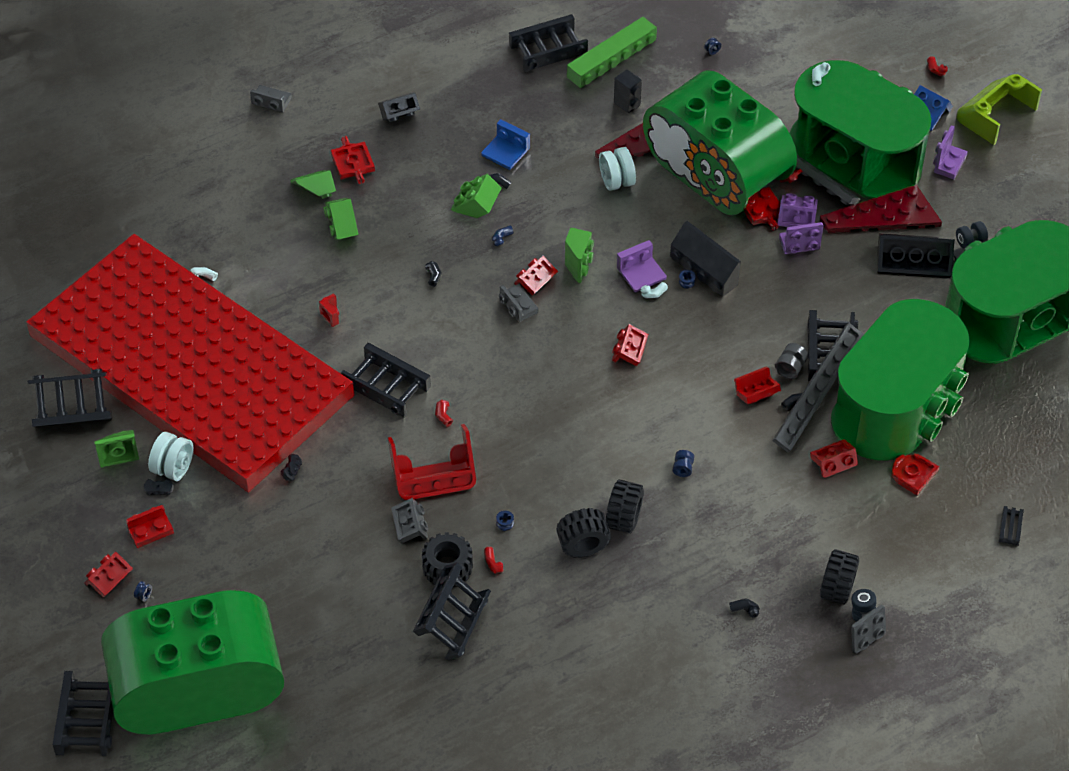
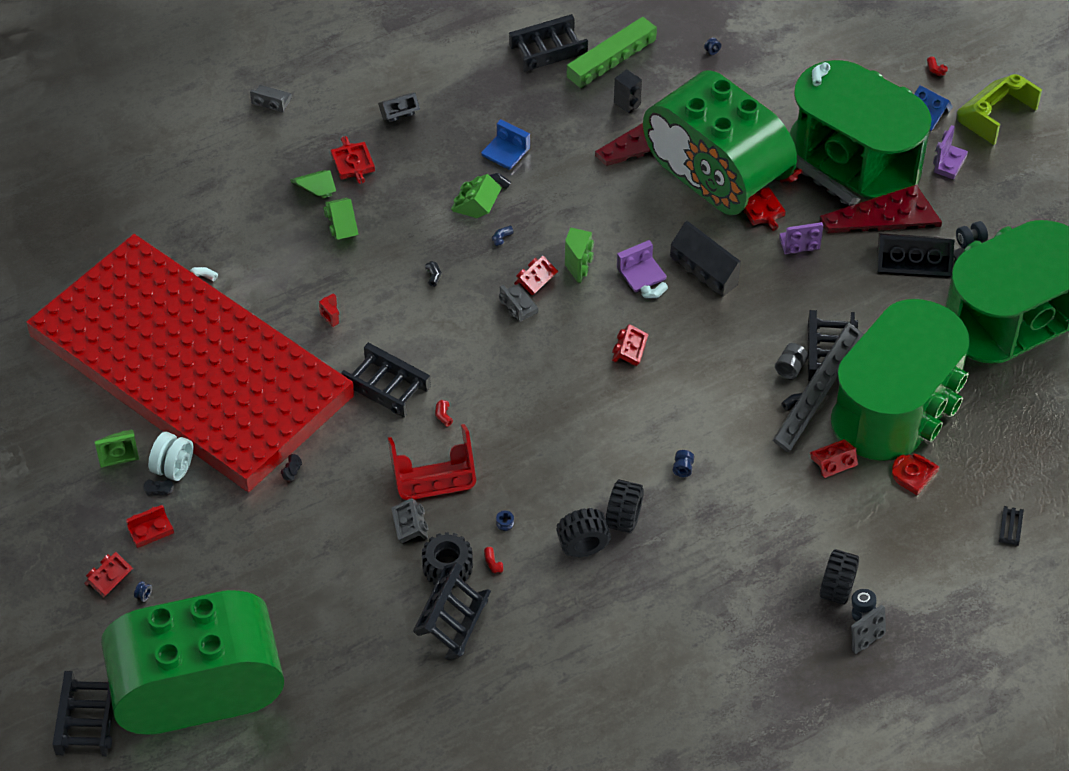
black fence [27,369,112,427] -> none
light aqua wheel [599,147,636,191] -> none
dark blue bush [679,270,696,288] -> none
black arm [729,598,760,618] -> none
red bracket [734,366,781,404] -> none
medium lavender bracket [778,193,818,227] -> none

